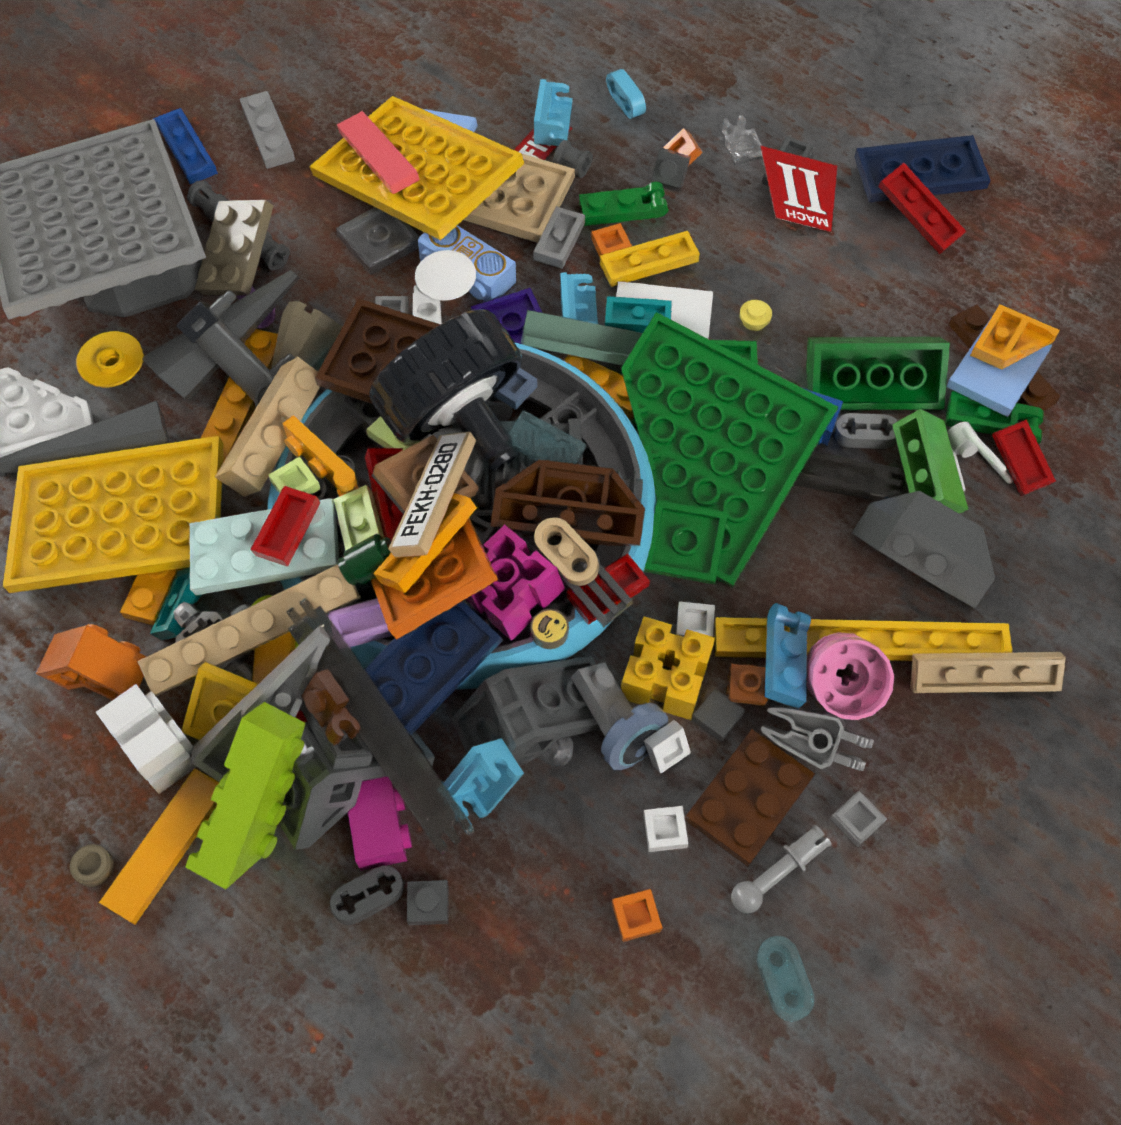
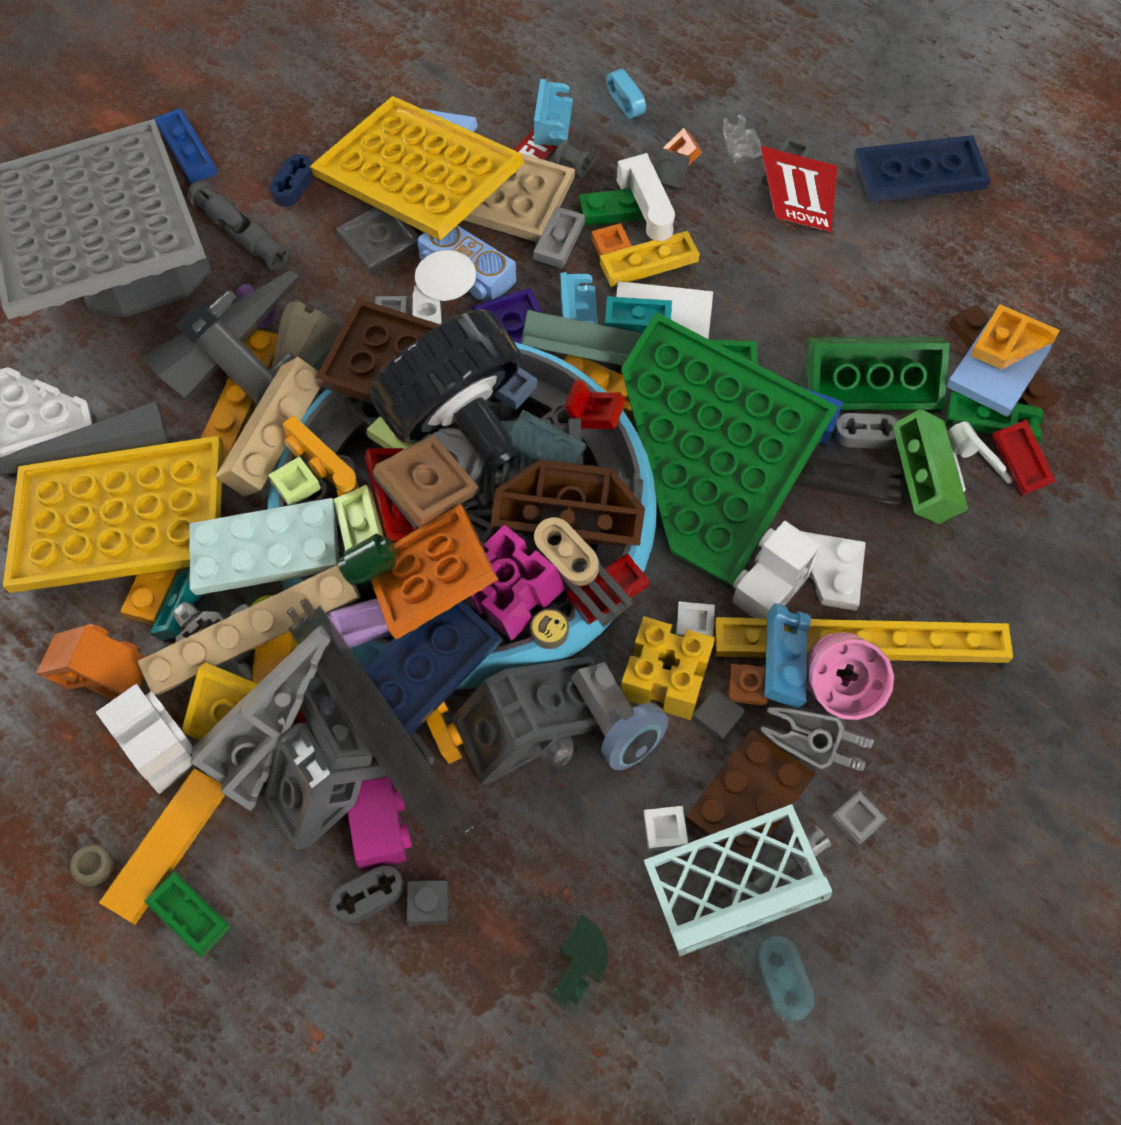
yellow dish [76,331,144,388] -> none
lime wedge [185,702,305,890] -> none
dark tan plate [194,200,274,296] -> none
light grey plate [240,91,295,169] -> none
red tile [250,486,321,567] -> none
reddish brown plate [301,669,361,745] -> none
coral tile [337,111,420,194] -> none
light orange plate [373,493,477,593] -> none
tile [388,432,476,557] -> none
medium azure hinge [438,738,524,820] -> none
orange plate [612,889,663,942] -> none
green plate [644,500,728,585] -> none
white tile [644,720,691,773] -> none
light yellow plate [740,300,772,331] -> none
dark grey wedge [852,491,995,608] -> none
red plate [878,163,966,254] -> none
tan tile [910,652,1066,693] -> none
none -> green plate [144,871,231,958]
none -> dark blue beam [270,154,313,207]
none -> light orange plate [426,701,463,764]
none -> clear green brick [551,915,608,1011]
none -> red bracket [564,380,626,429]
none -> white leg [617,153,675,241]
none -> light aqua fence [644,804,832,957]
none -> white brick [732,520,821,618]
none -> white wing [801,531,866,611]

